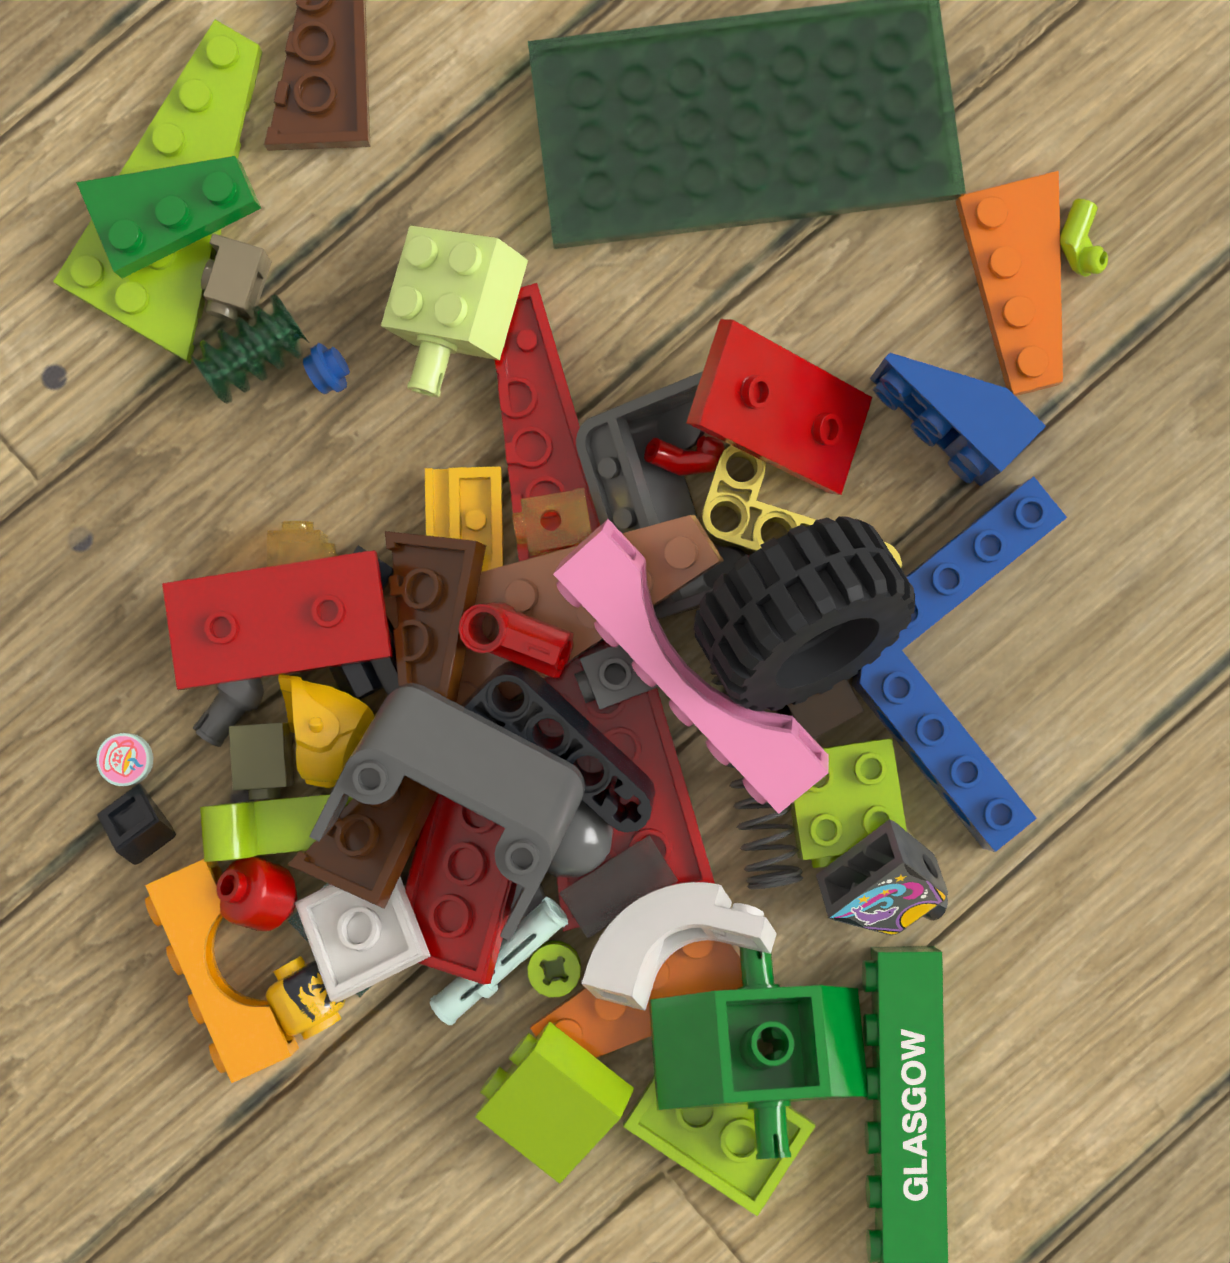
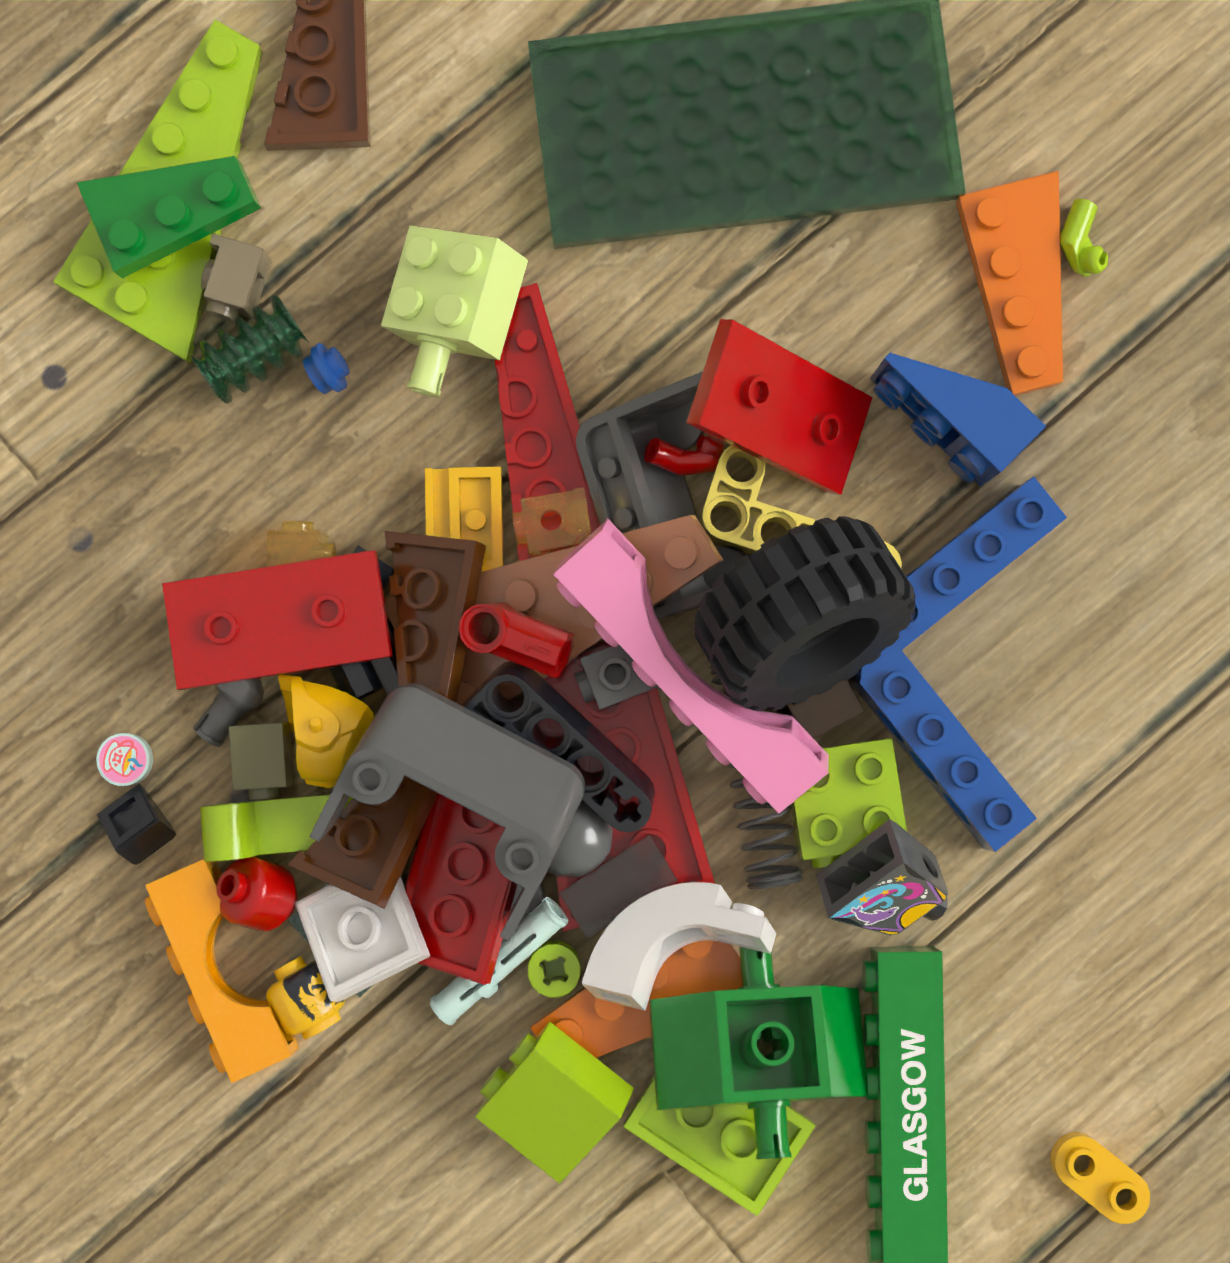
none -> yellow plate [1050,1132,1150,1224]

